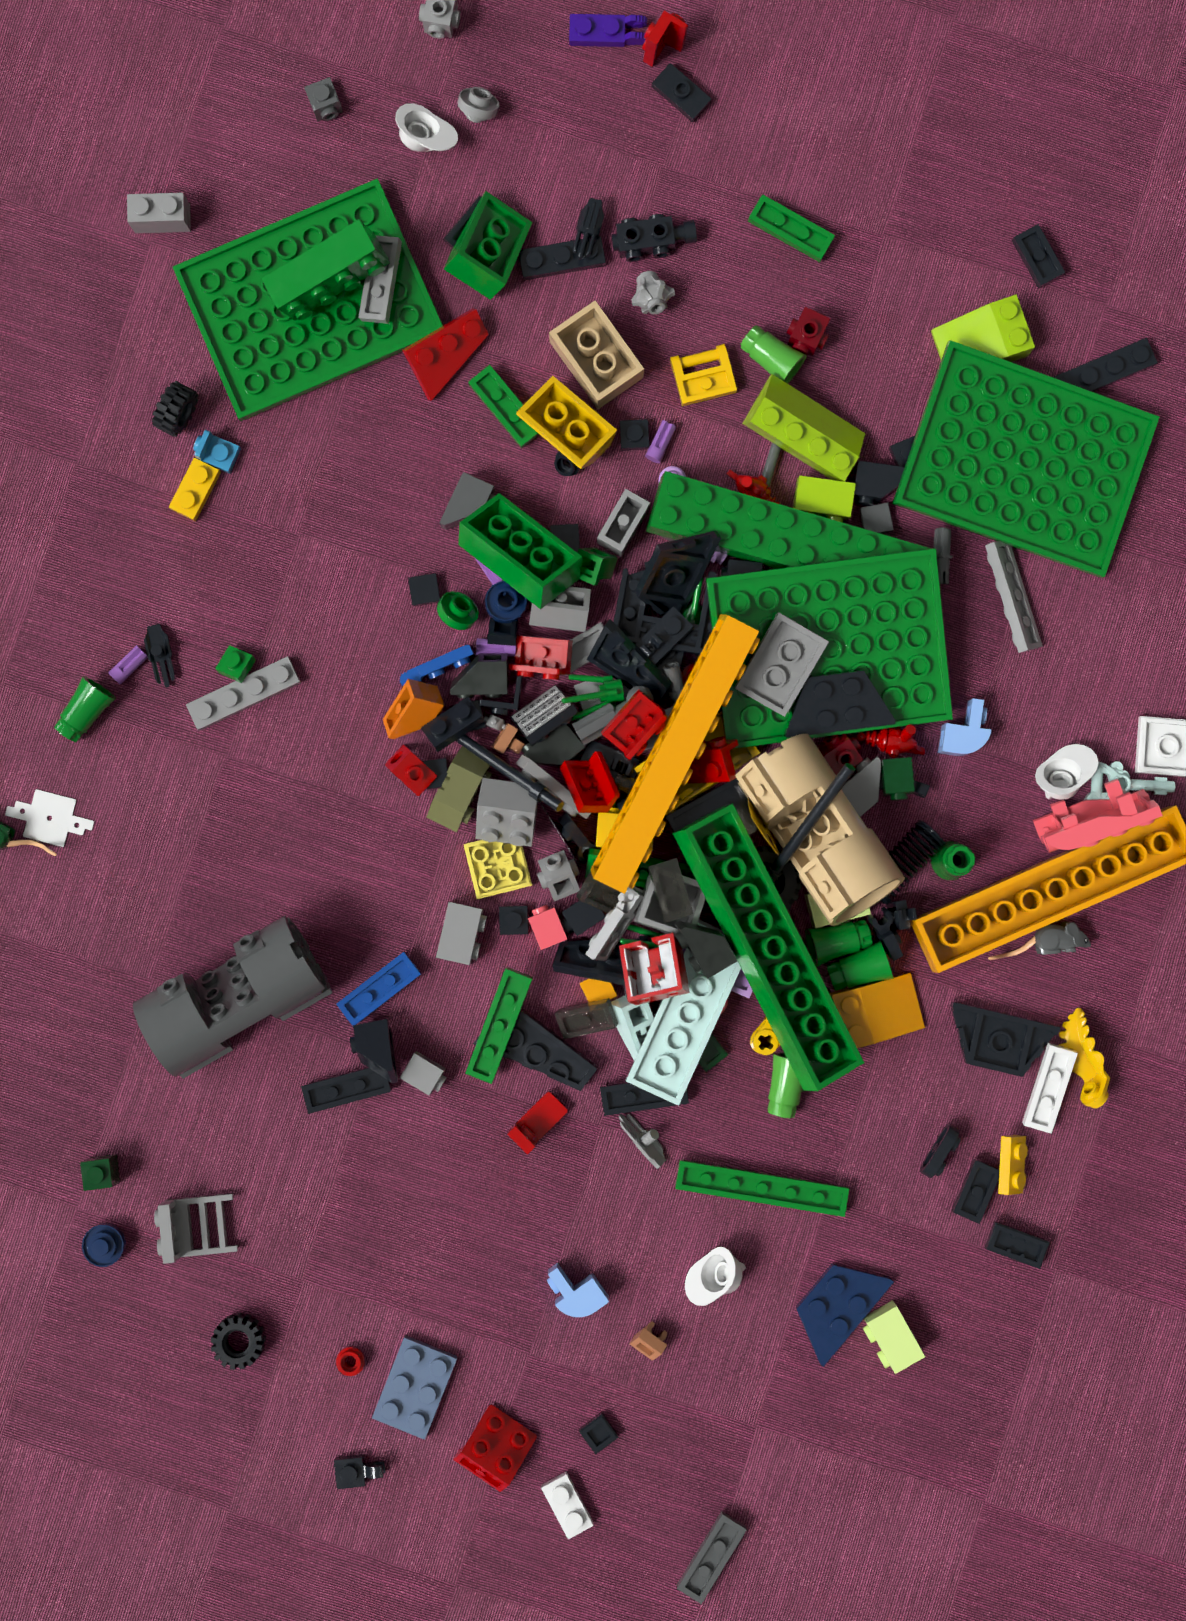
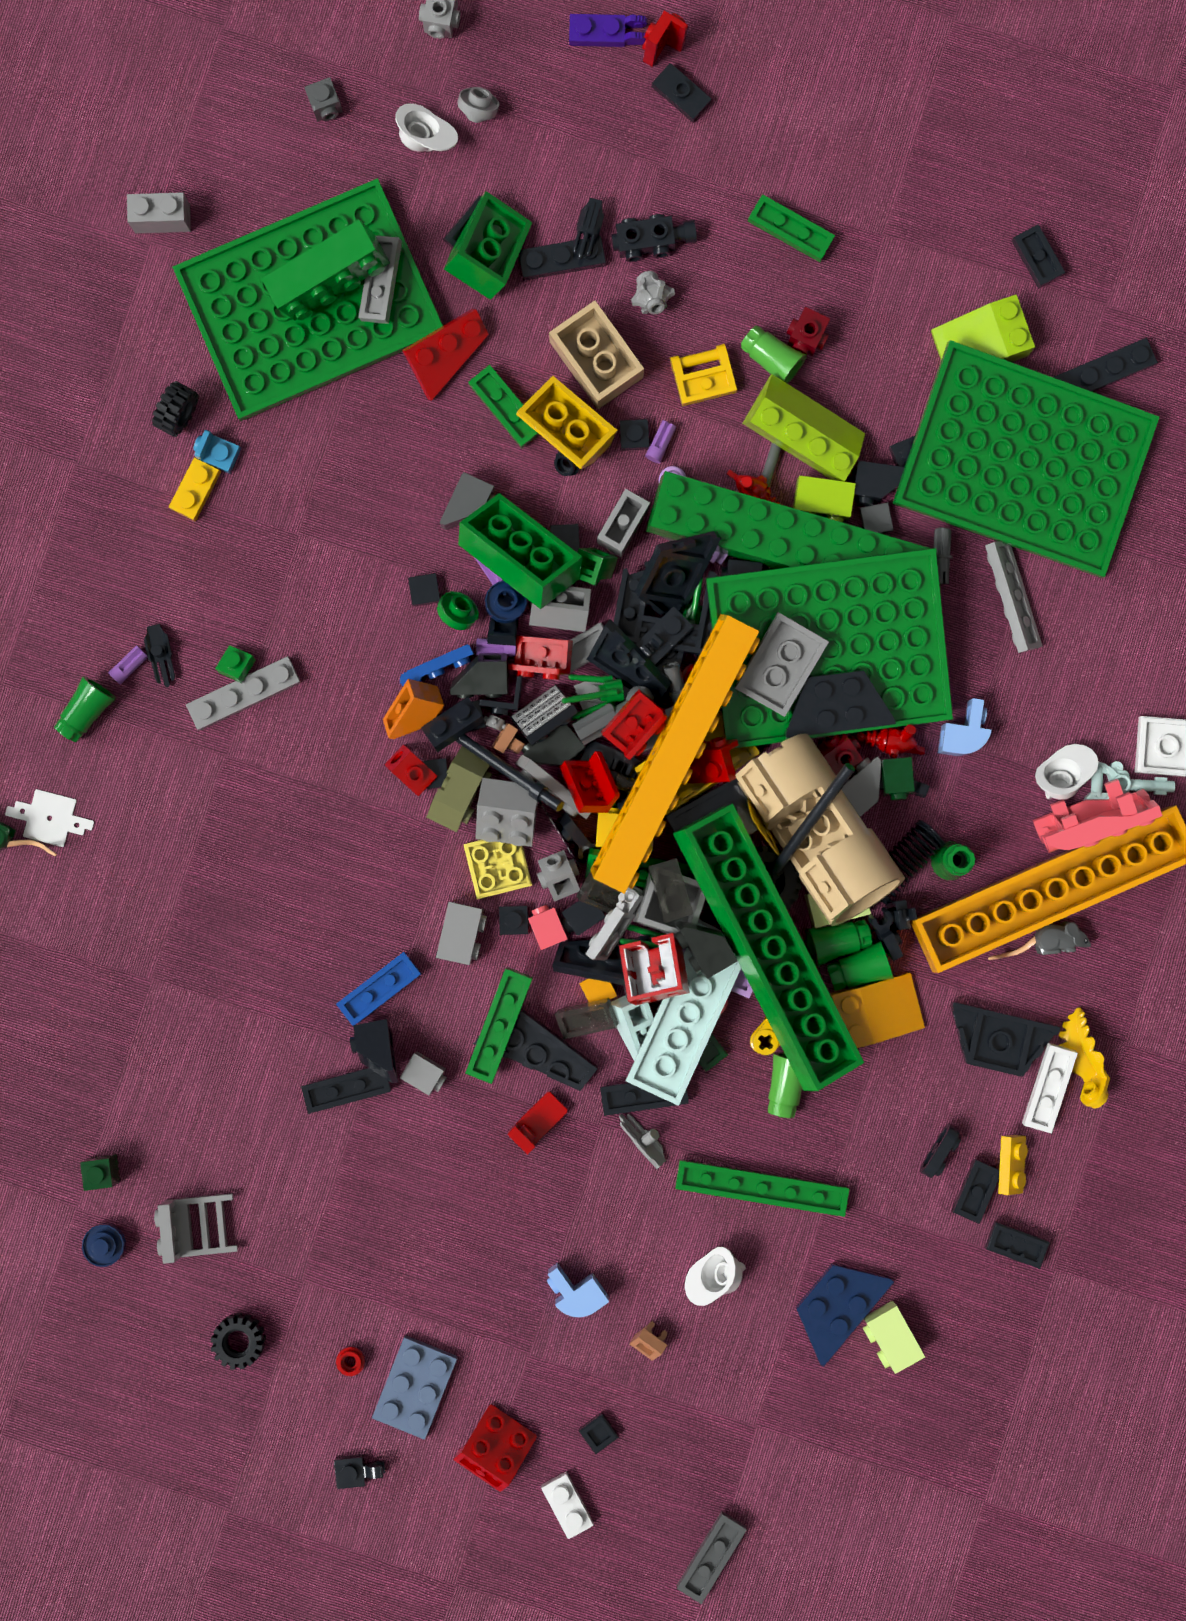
dark grey cylinder [133,916,332,1079] -> none

